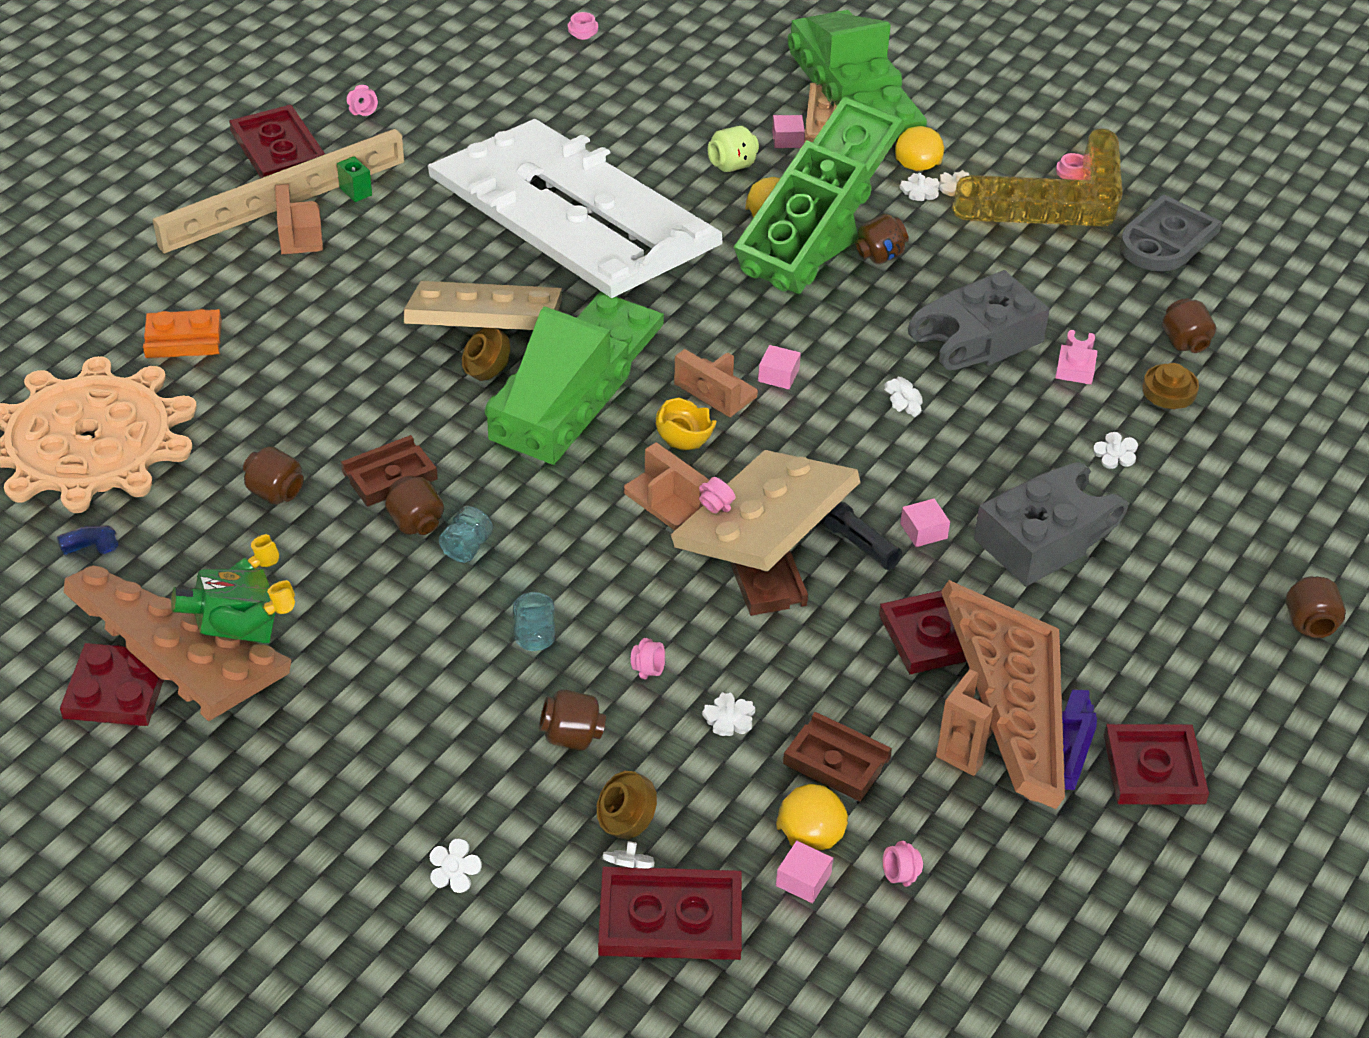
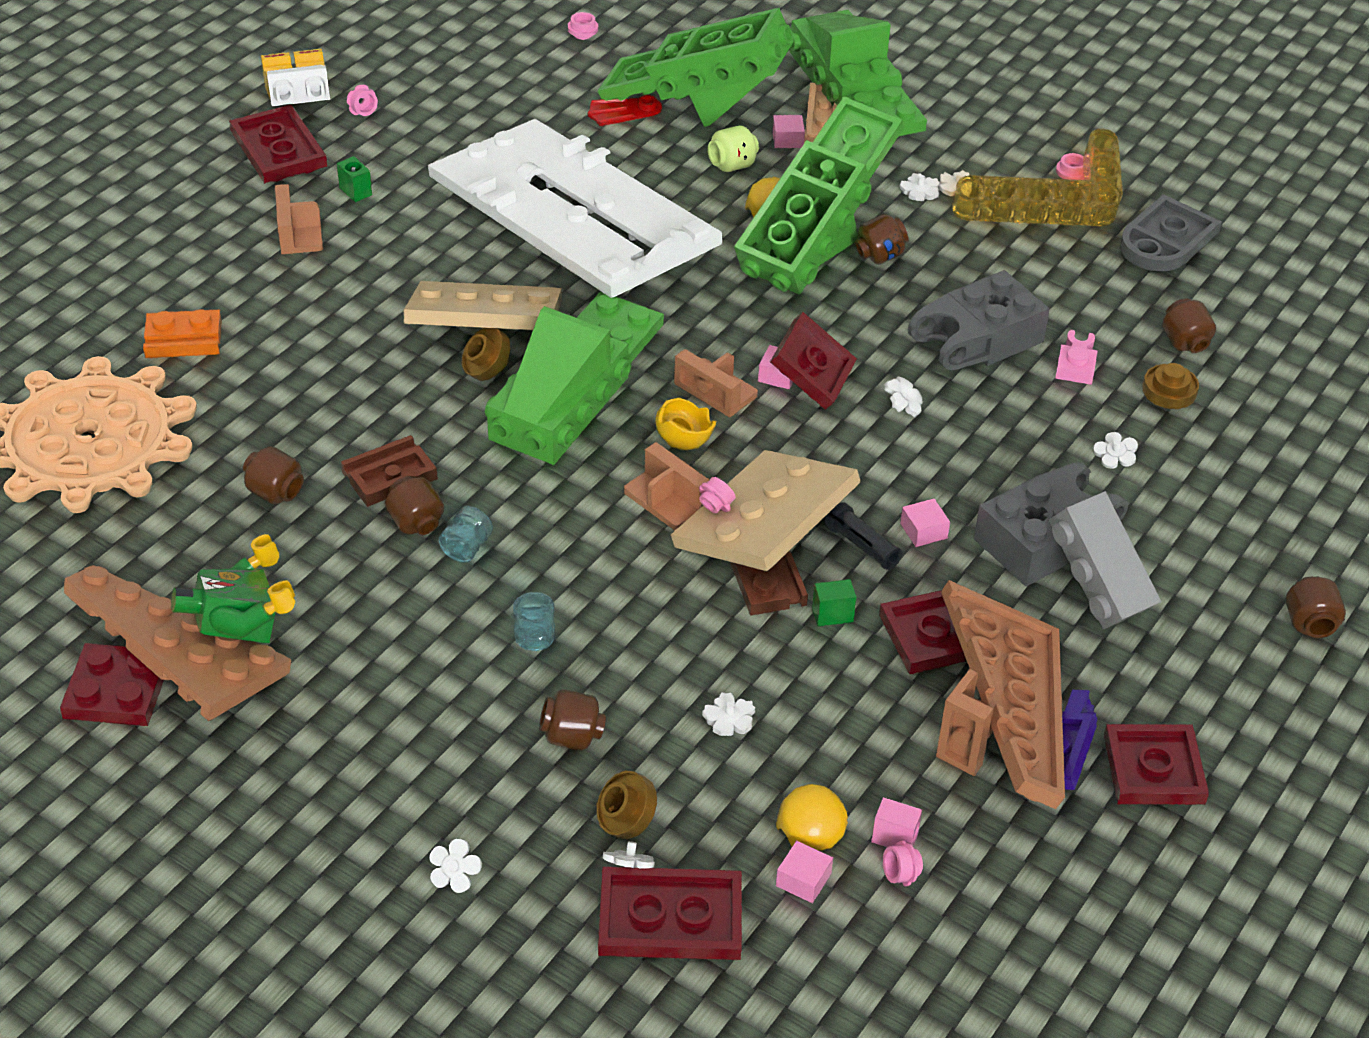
clear blue arm [57,525,119,555] -> none
tan plate [153,129,404,254] -> none
bright pink plate [631,638,665,680] -> none
copper plate [783,712,892,802] -> none
yellow hair [895,126,944,171] -> none
none -> white hips [260,49,330,106]
none -> red piece [588,95,662,126]
none -> bright green wedge [597,8,794,127]
none -> dark red plate [770,312,857,410]
none -> green piece [812,579,856,627]
none -> bright pink piece [872,797,922,847]
none -> light grey brick [1049,491,1161,630]

